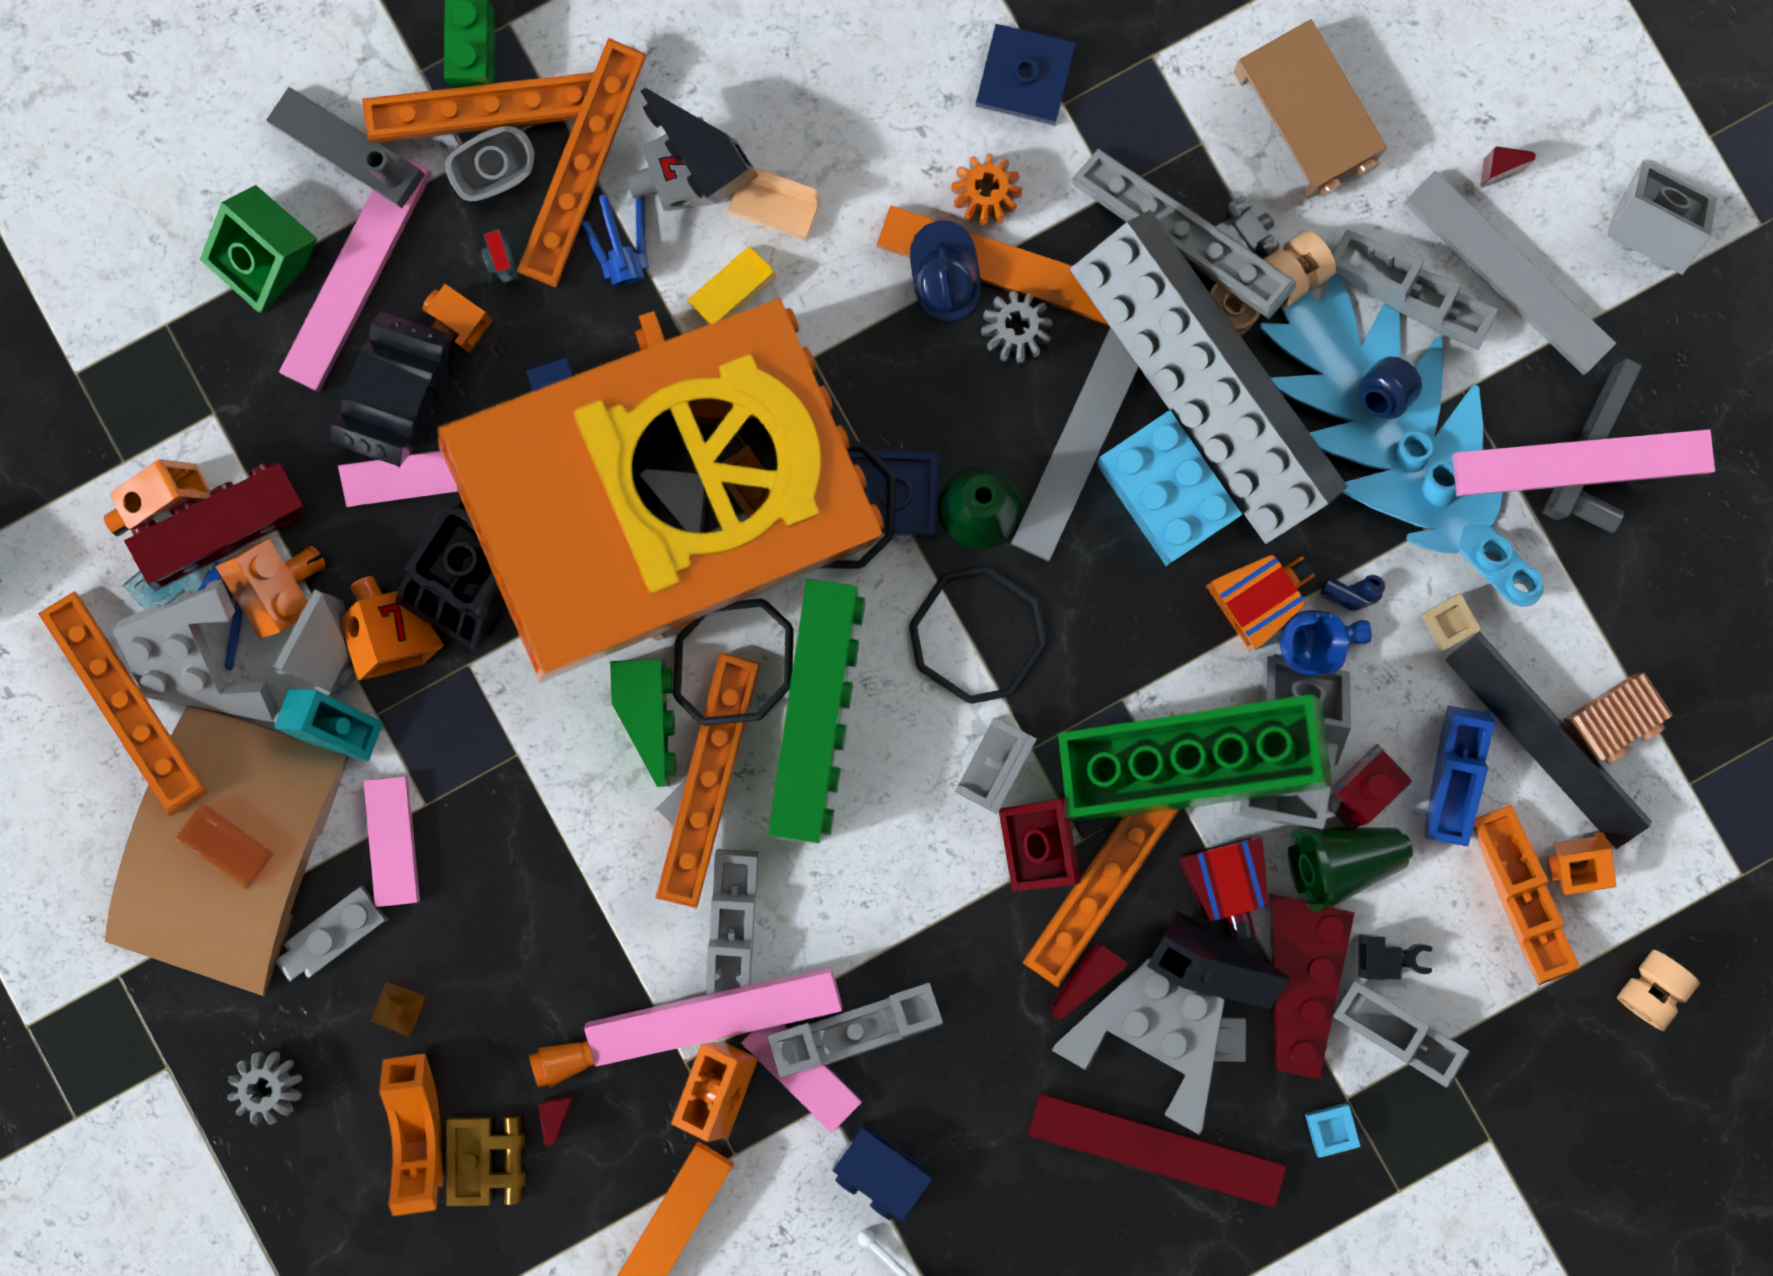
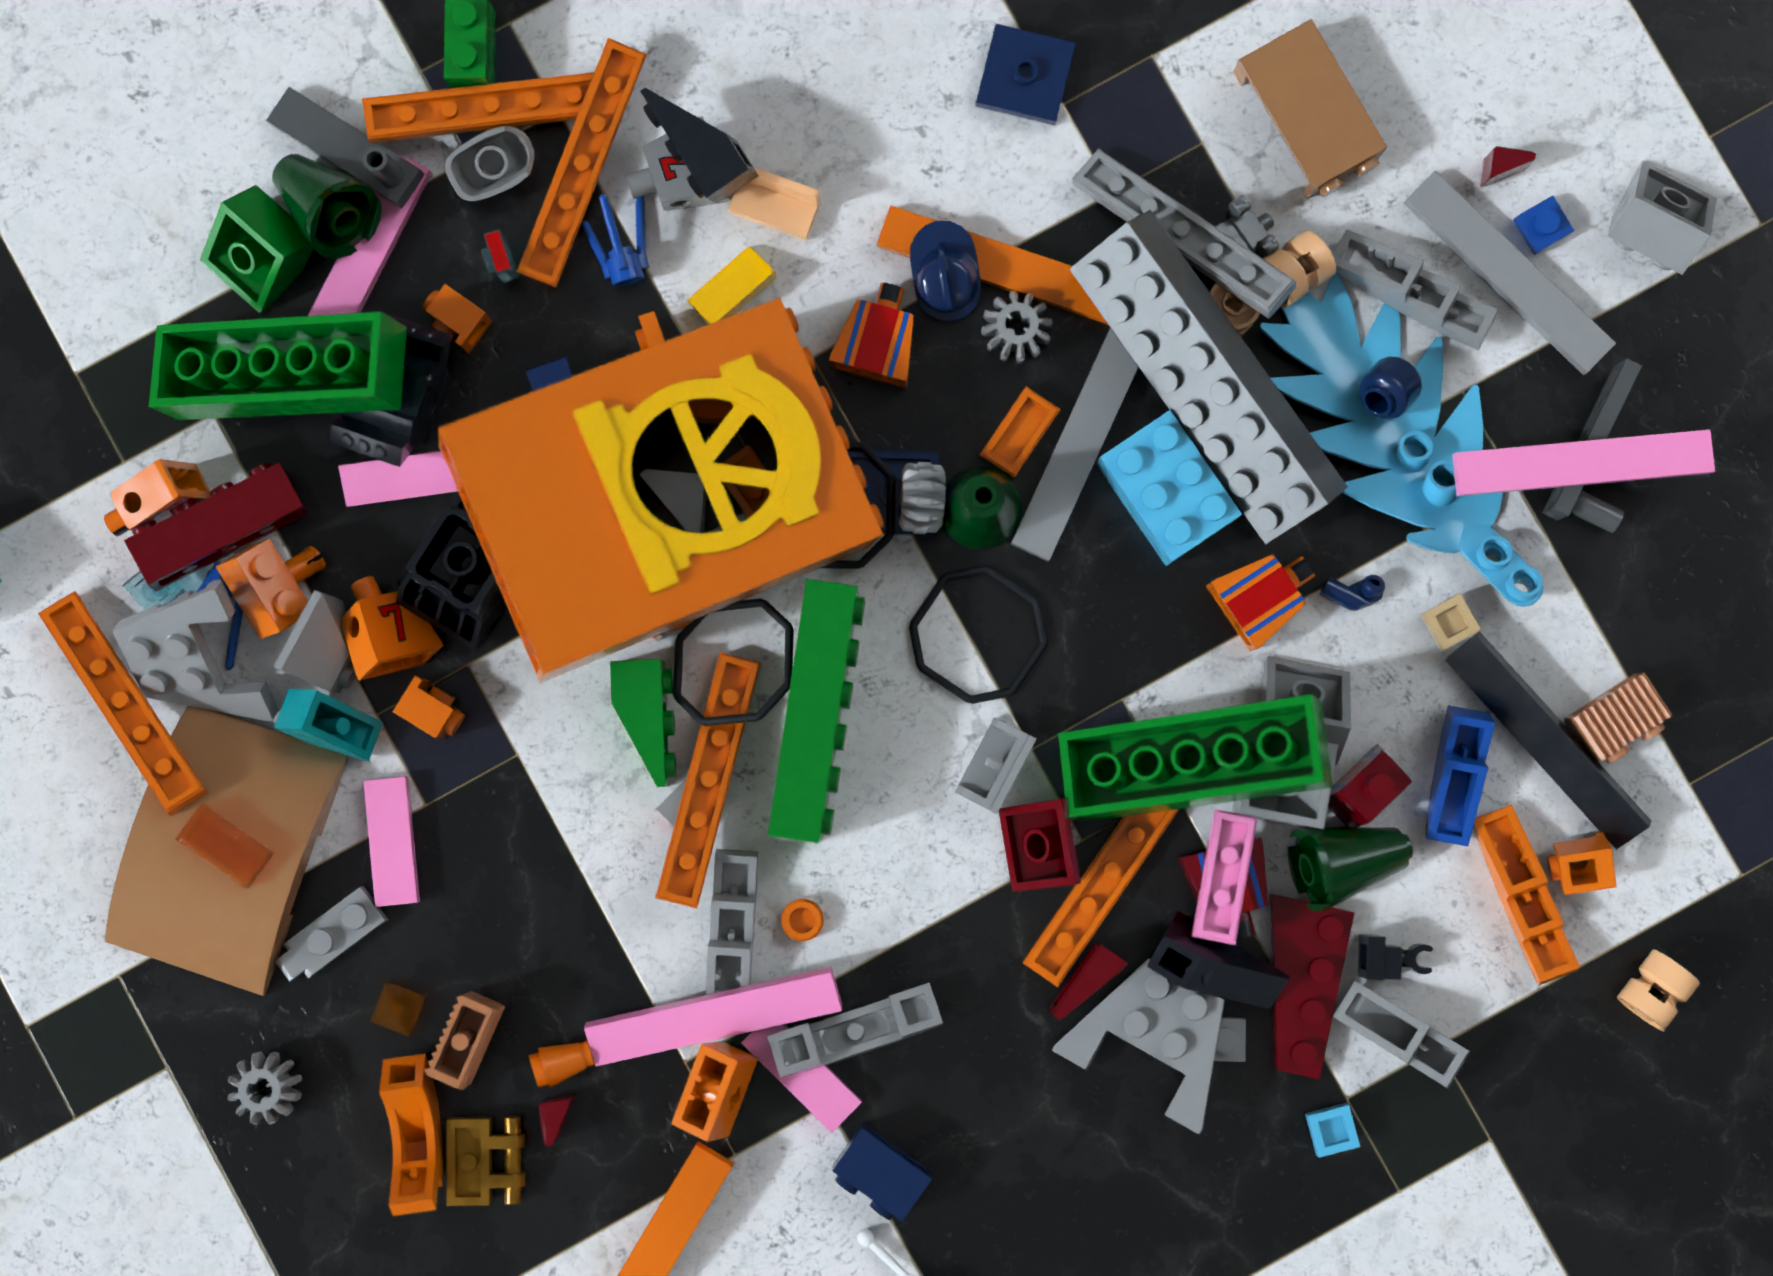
orange gear [951,153,1022,226] -> none
dark red tile [1028,1092,1286,1208] -> none
blue hair [1280,610,1372,676] -> none
none -> green brick [149,312,407,420]
none -> dark green cone [272,154,382,259]
none -> orange brick [393,676,465,739]
none -> nougat brick [425,991,505,1090]
none -> orange tile [781,898,824,942]
none -> torso [829,283,914,388]
none -> light grey gear [898,461,946,534]
none -> orange tile [979,386,1061,480]
none -> bright pink tile [1191,809,1258,945]
none -> blue plate [1513,195,1575,255]

